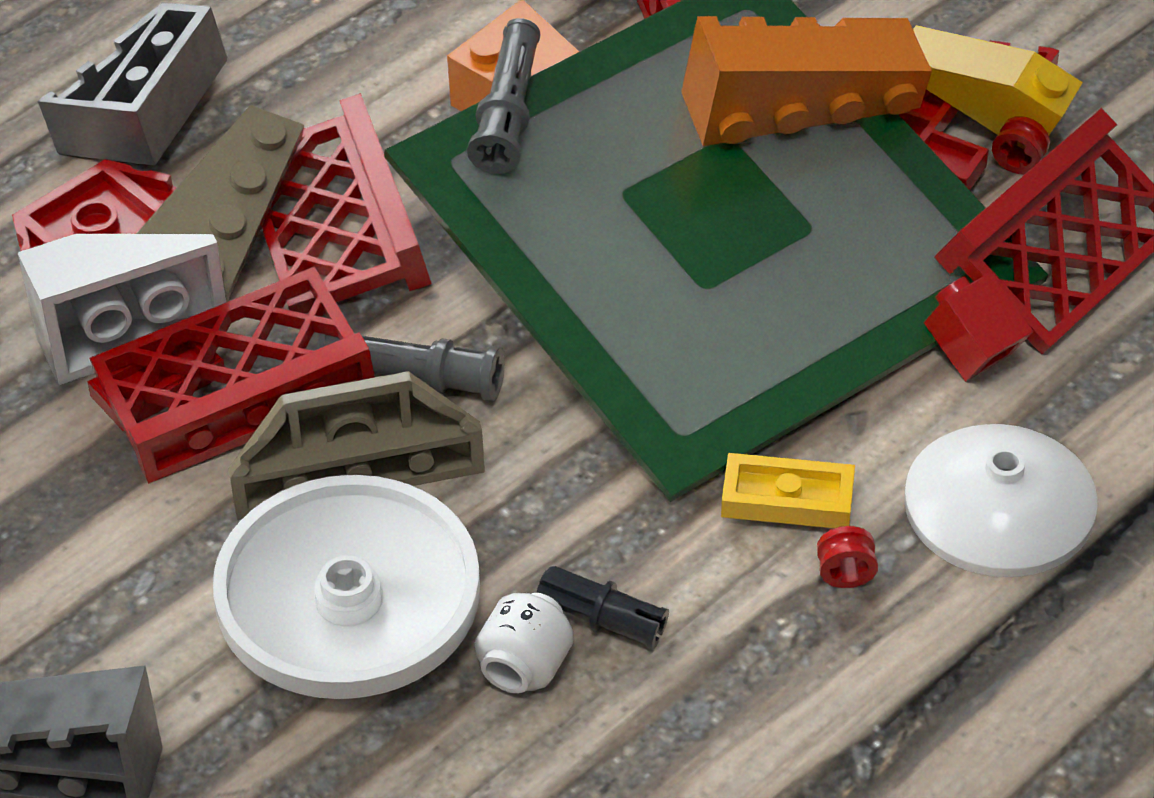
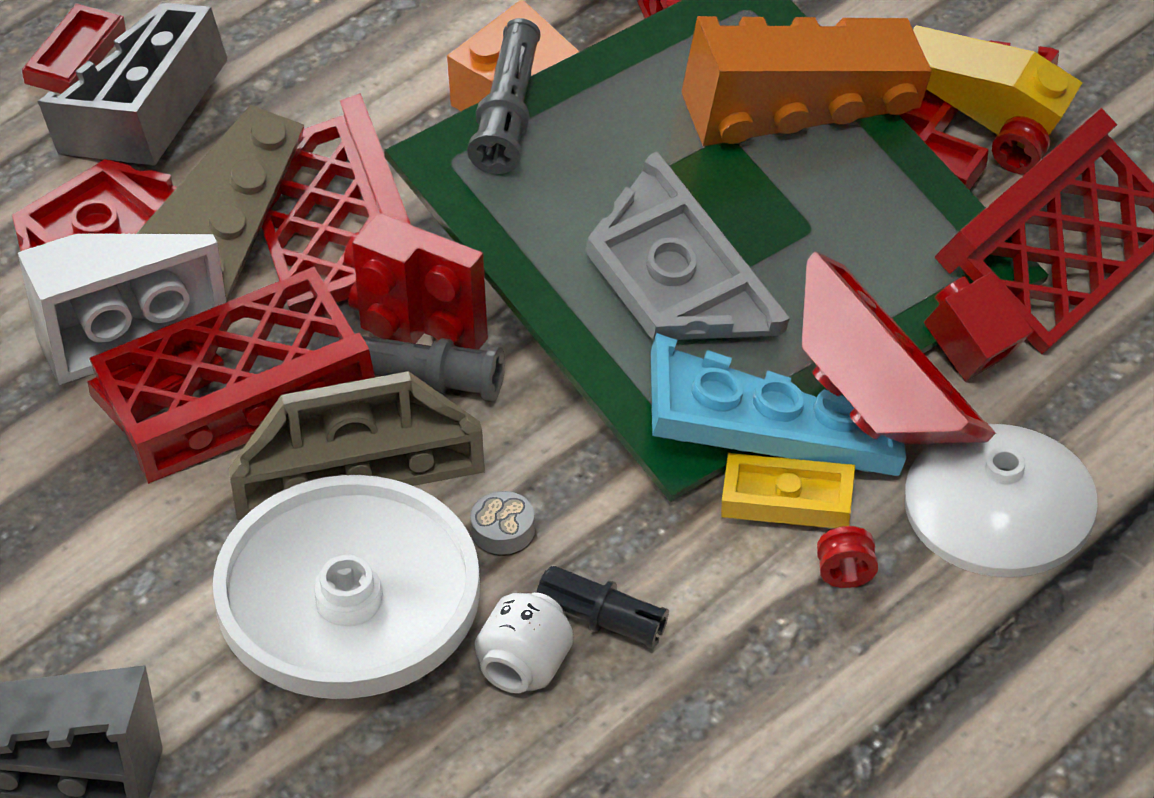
none -> red tile [22,3,126,94]
none -> red plate [344,212,488,350]
none -> light grey tile [470,491,535,555]
none -> light grey wing [585,151,790,341]
none -> medium azure wing [651,333,906,476]
none -> wedge [802,251,996,444]

